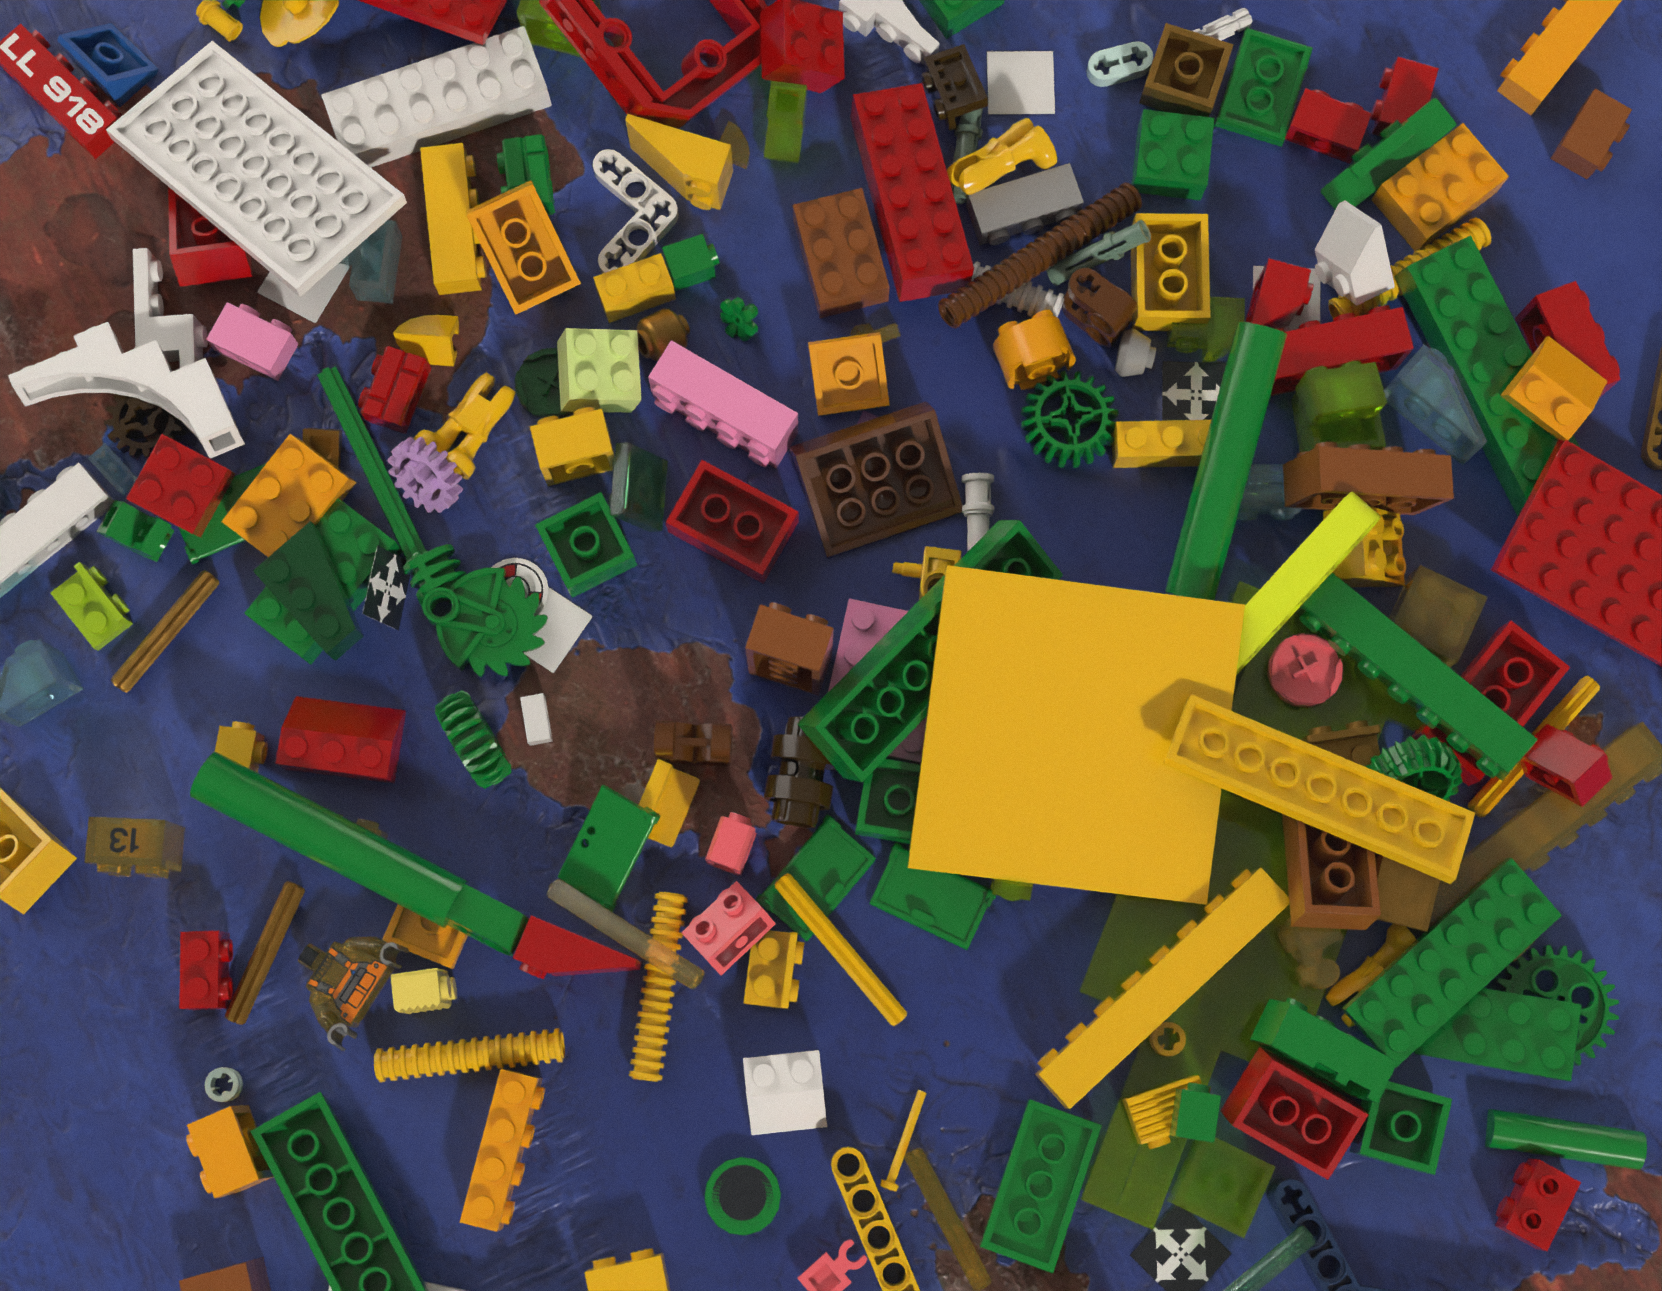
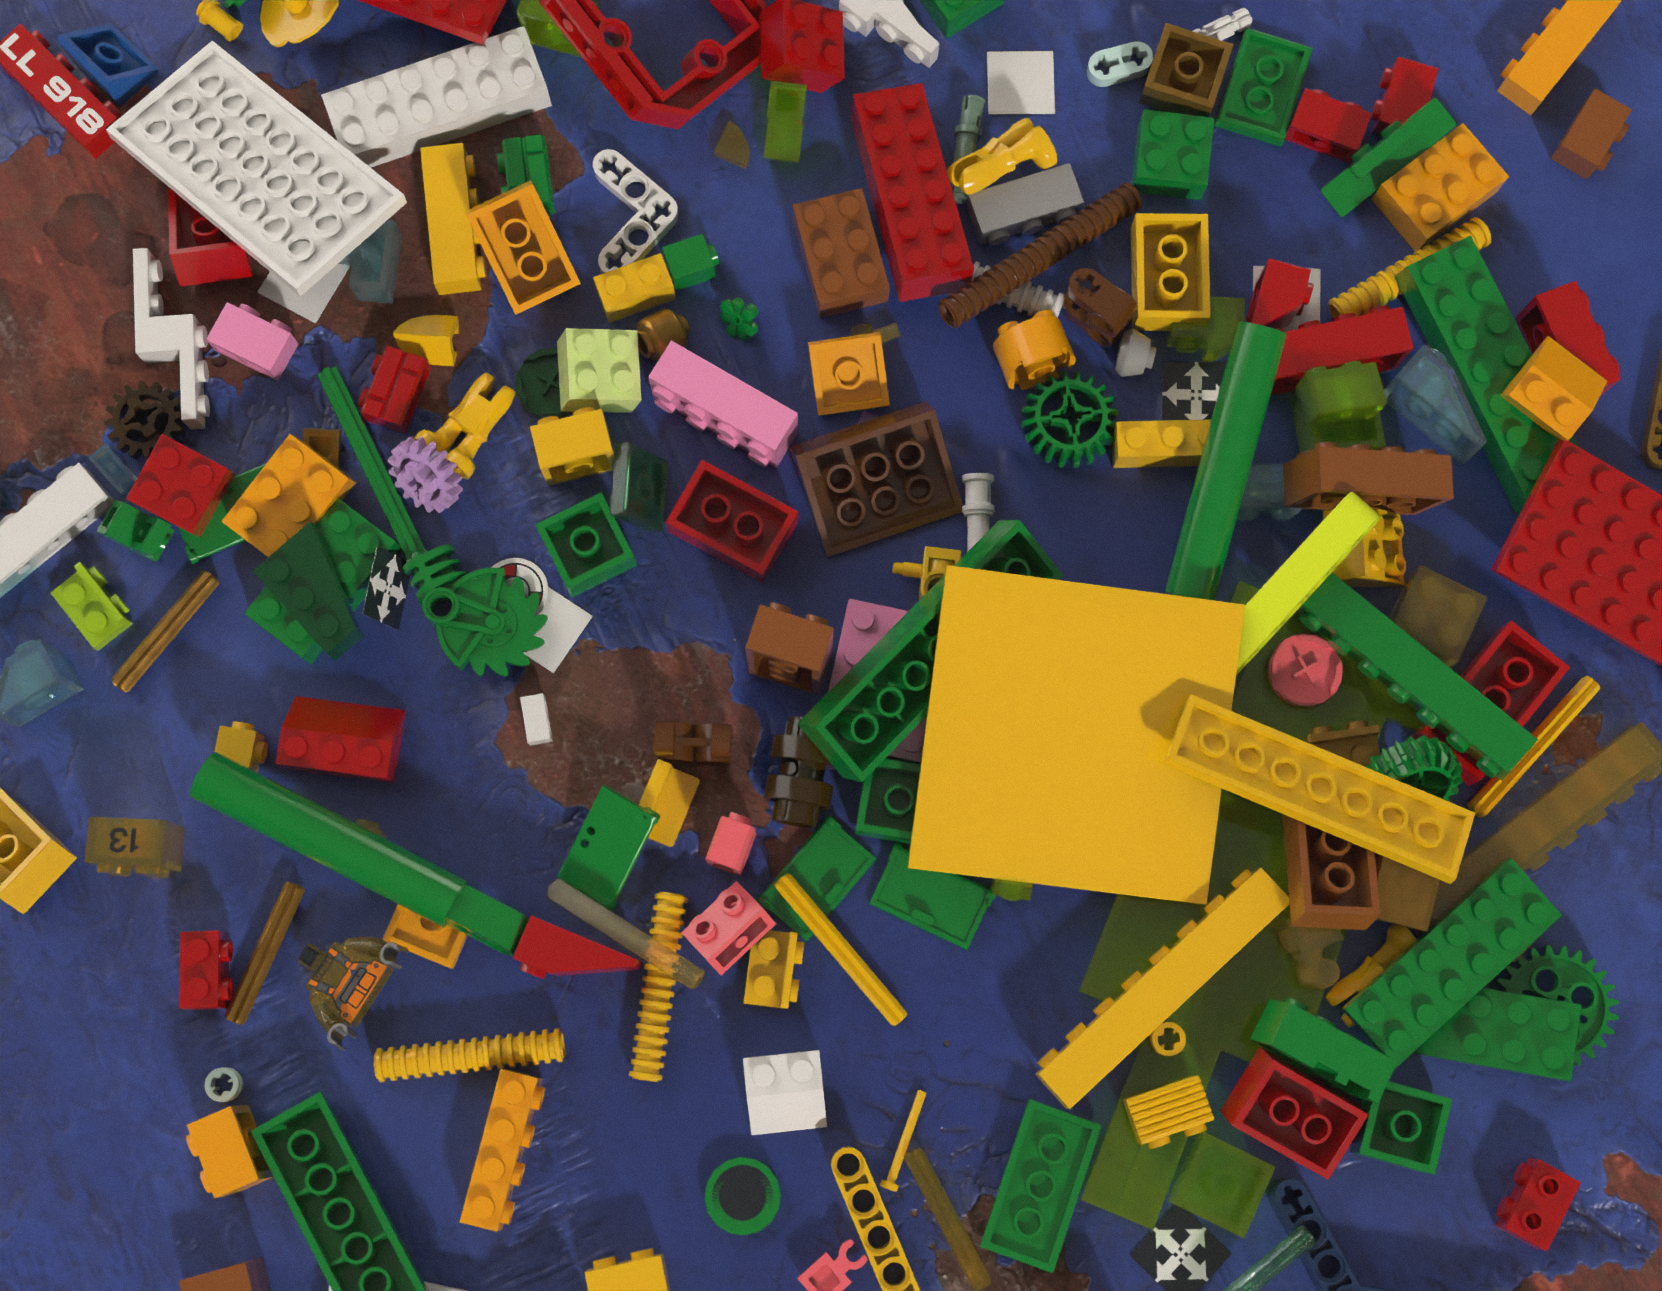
white arch [8,322,245,459] -> none
light yellow brick [391,968,457,1014] -> none
green gear [435,690,511,789] -> none
yellow slope [625,114,733,210] -> none
dark brown bracket [921,44,988,131] -> none
sand green pin [1046,220,1151,286] -> none
green brick [1170,1082,1221,1143] -> none
white slope [1315,201,1395,305] -> none
green brick [1485,1109,1647,1170] -> none
red brick [1520,724,1613,807] -> none

